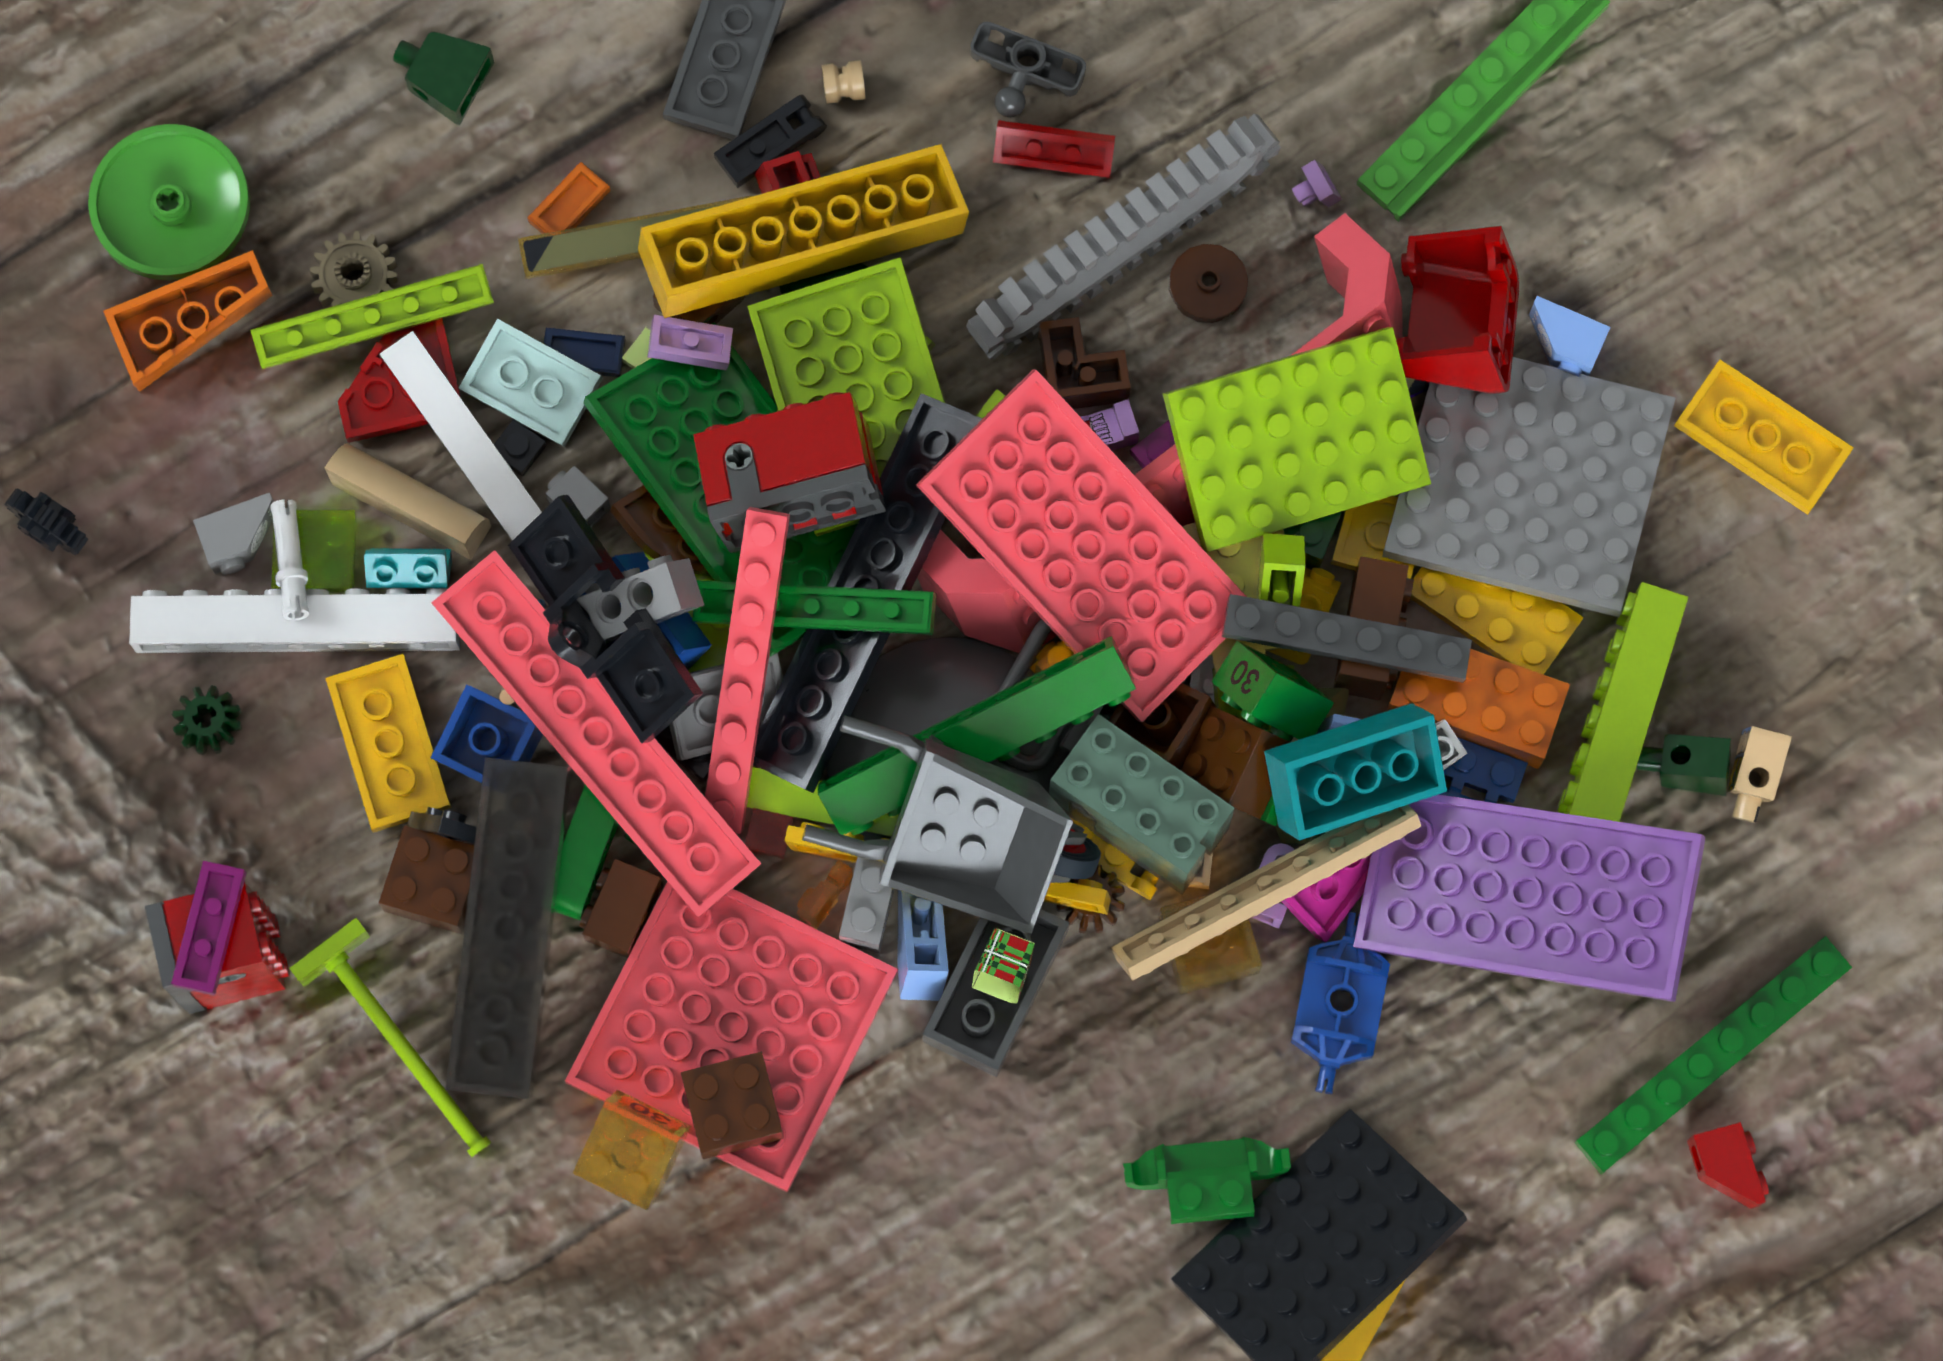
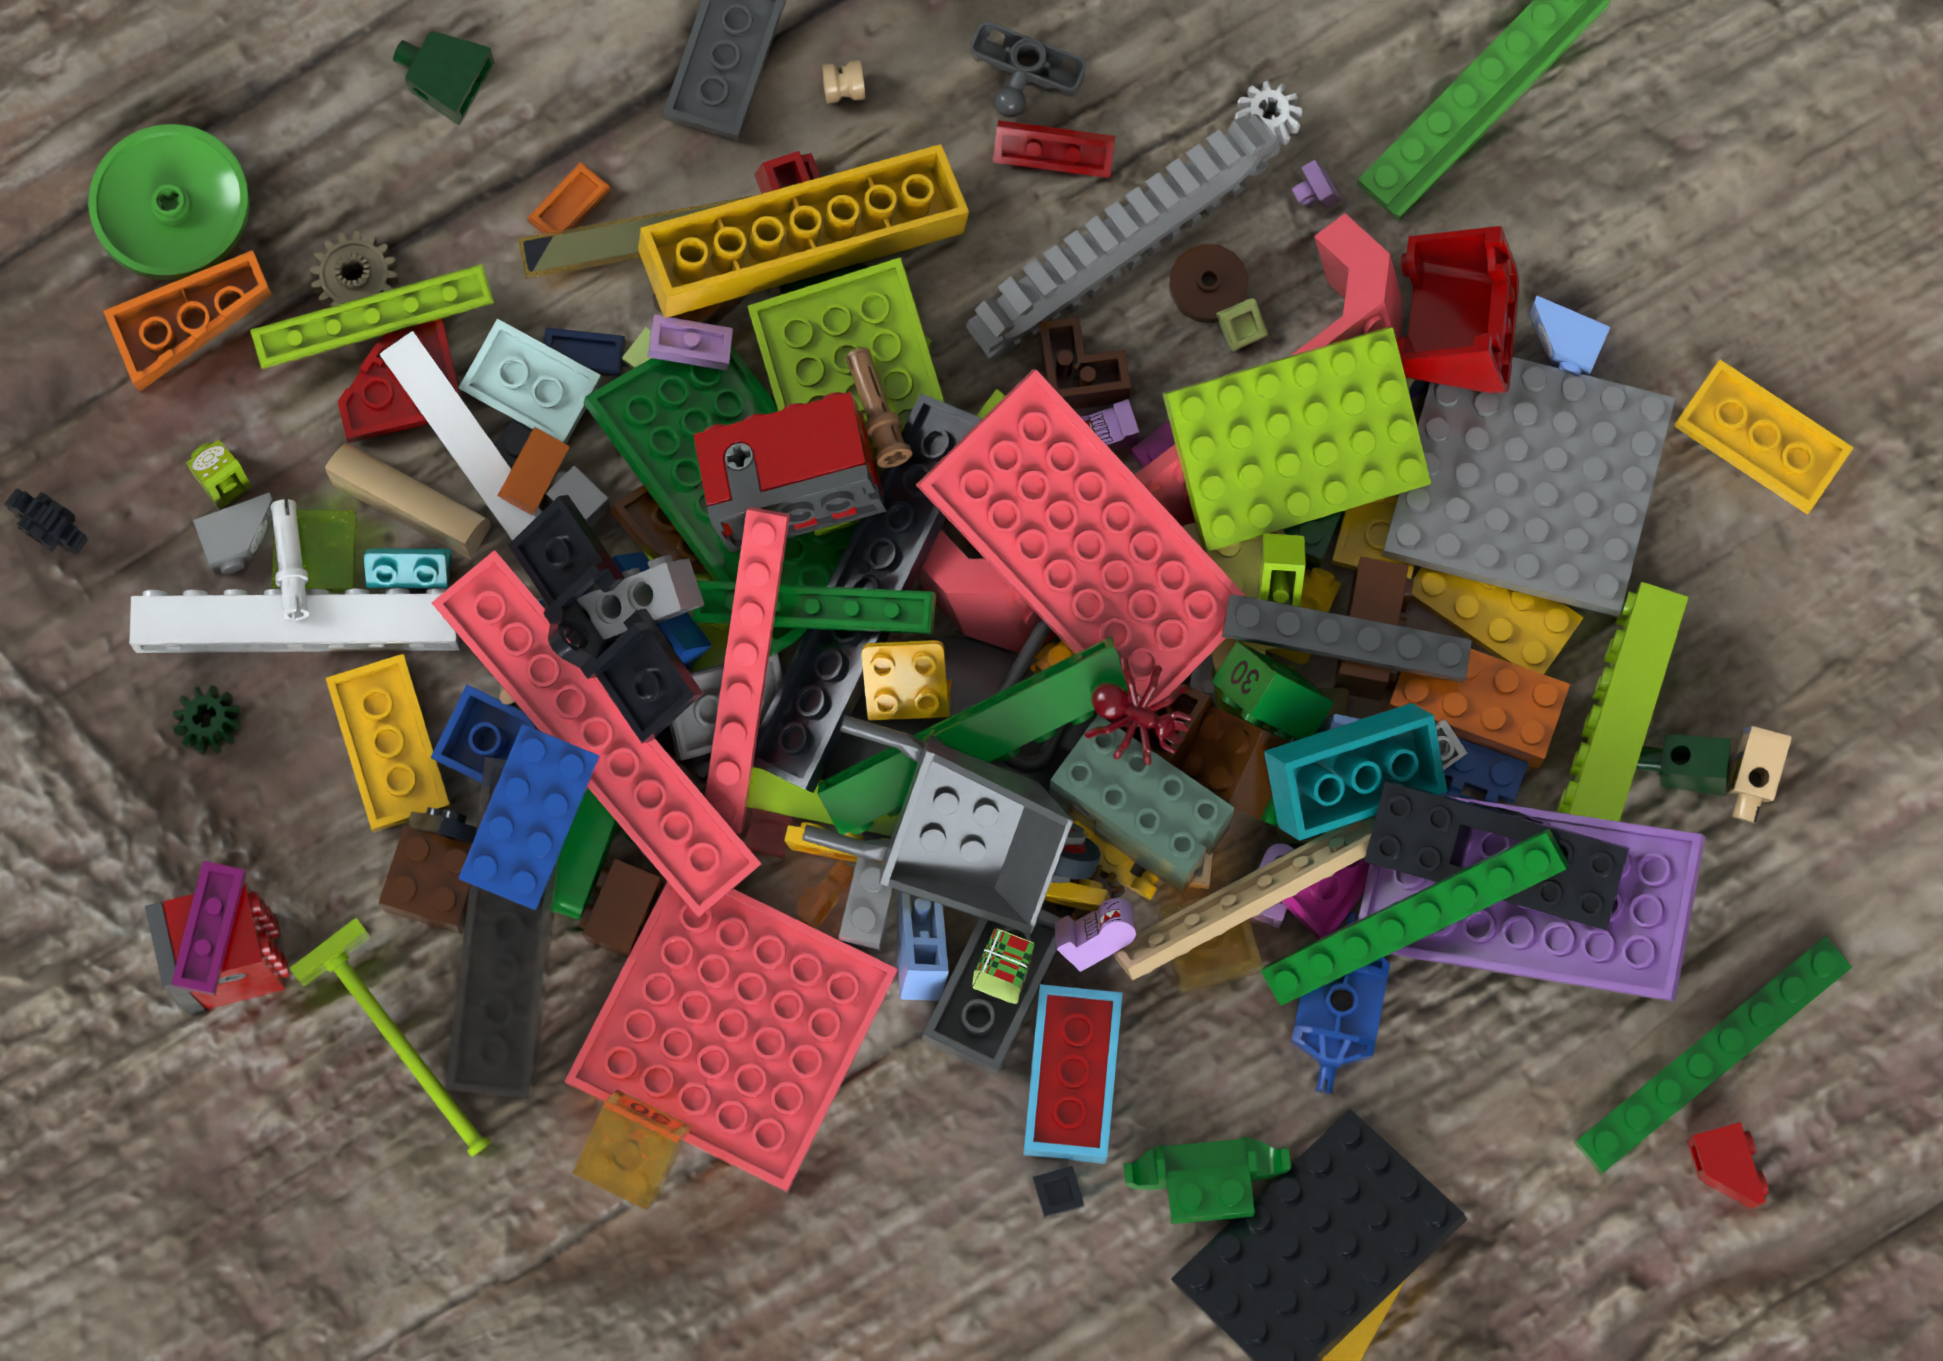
reddish brown brick [681,1051,784,1160] -> none
black plate [714,95,827,189] -> none
none -> lime slope [186,439,252,510]
none -> blue plate [458,724,600,910]
none -> orange tile [497,427,570,515]
none -> medium nougat pin [845,348,912,468]
none -> yellow bracket [861,640,953,720]
none -> red brick [1023,984,1123,1164]
none -> black plate [1033,1166,1084,1219]
none -> lavender leg [1054,898,1136,972]
none -> dark red animal [1084,656,1193,765]
none -> yellowish green tile [1216,298,1269,351]
none -> white gear [1235,80,1303,145]
none -> green plate [1260,828,1569,1006]
none -> black plate [1364,780,1630,930]

